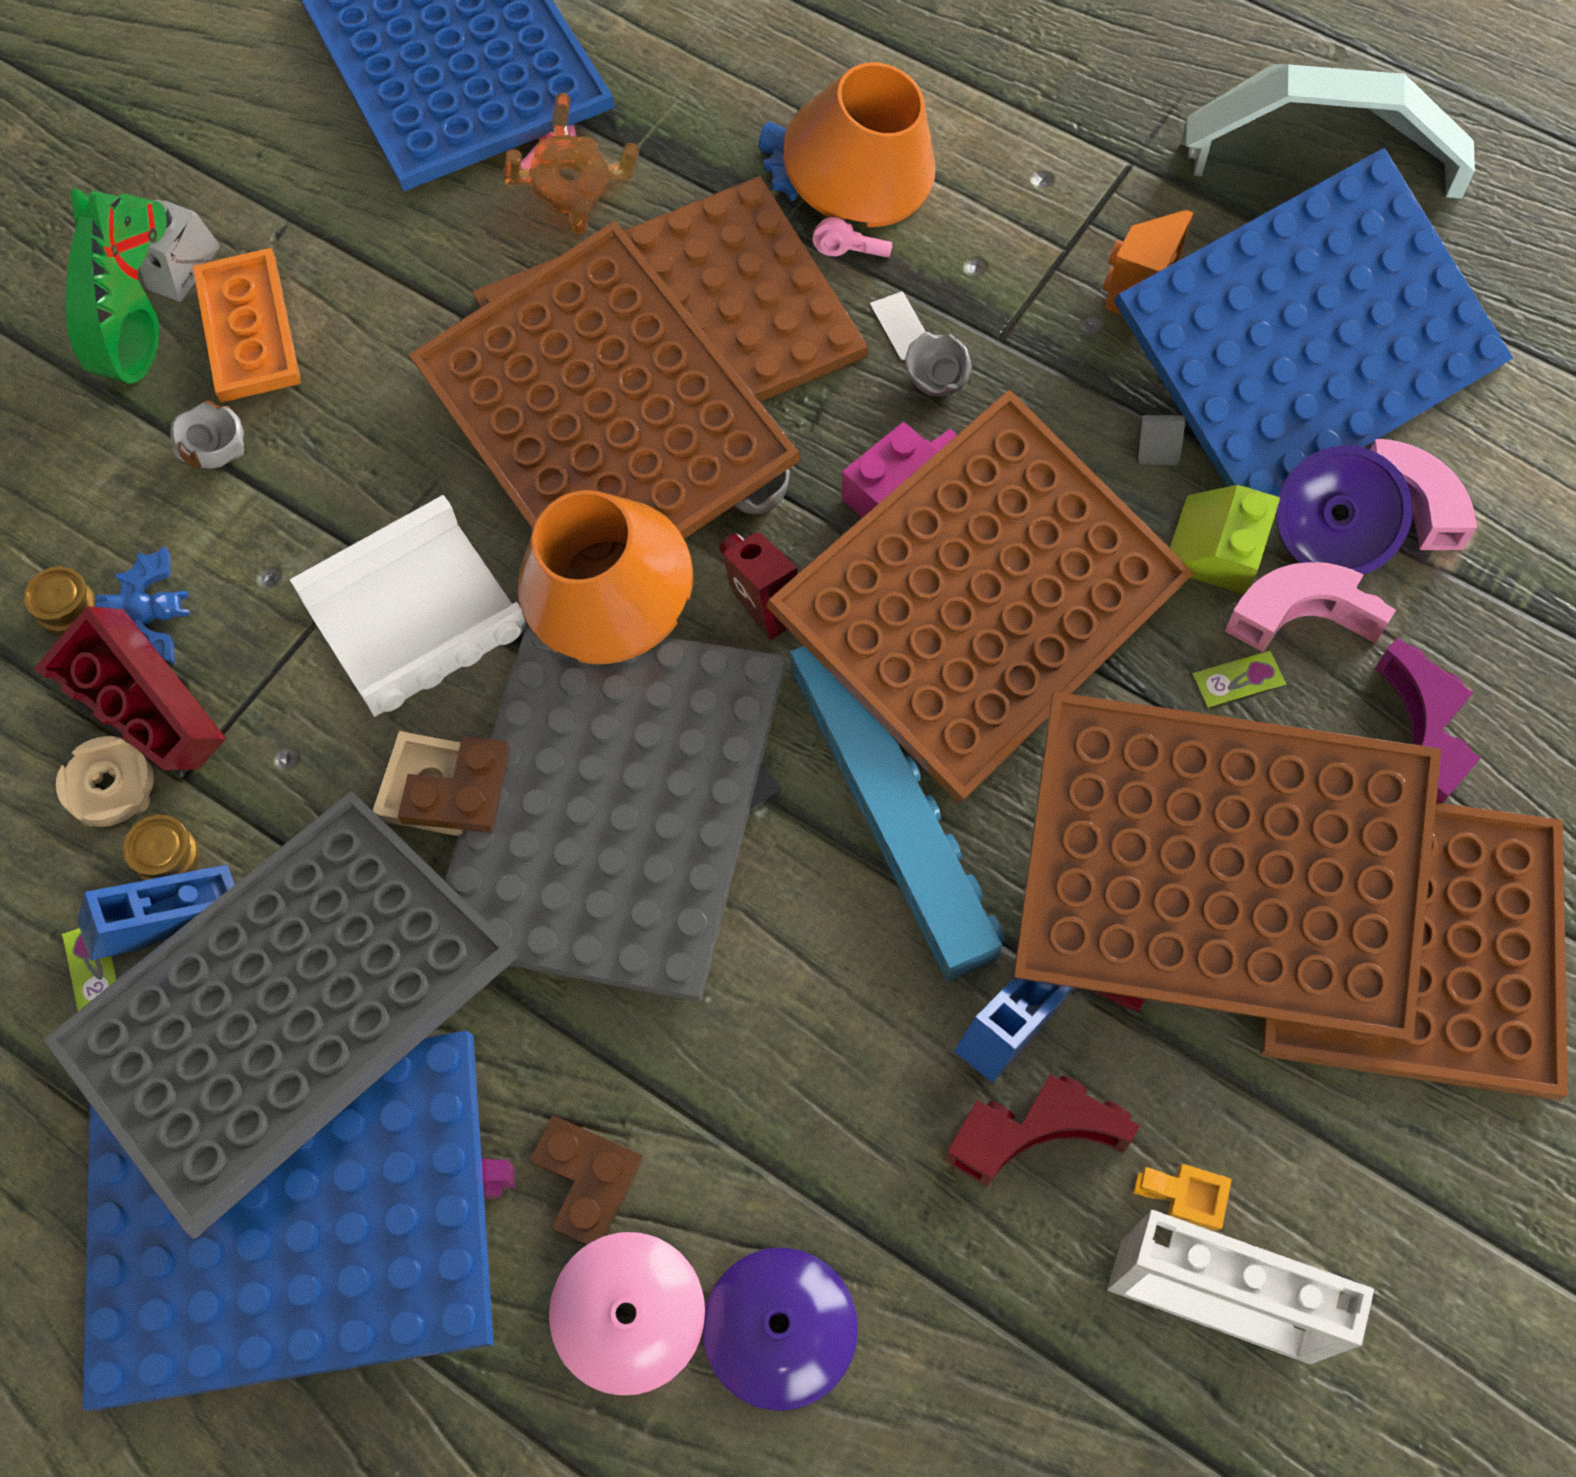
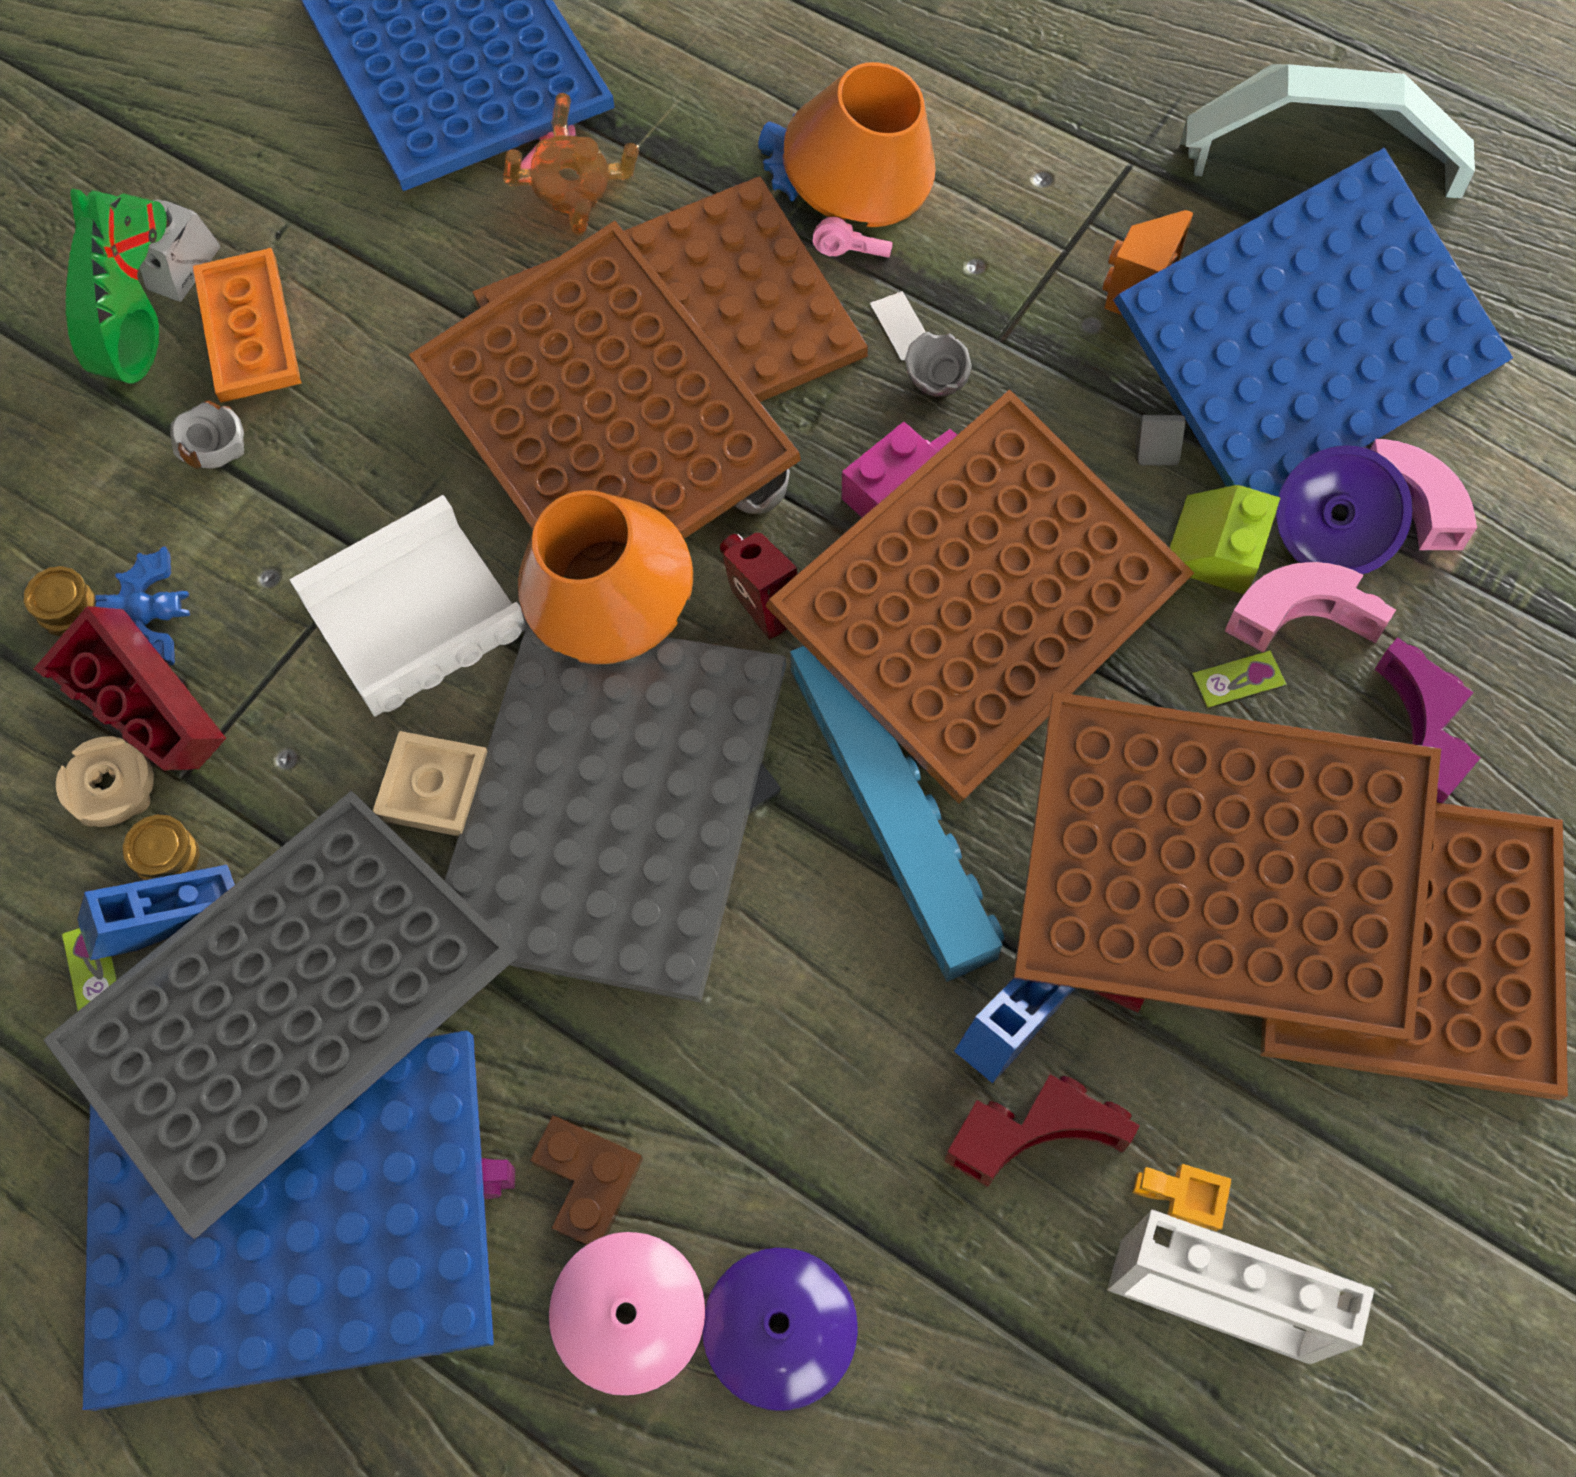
reddish brown plate [398,737,510,833] -> none

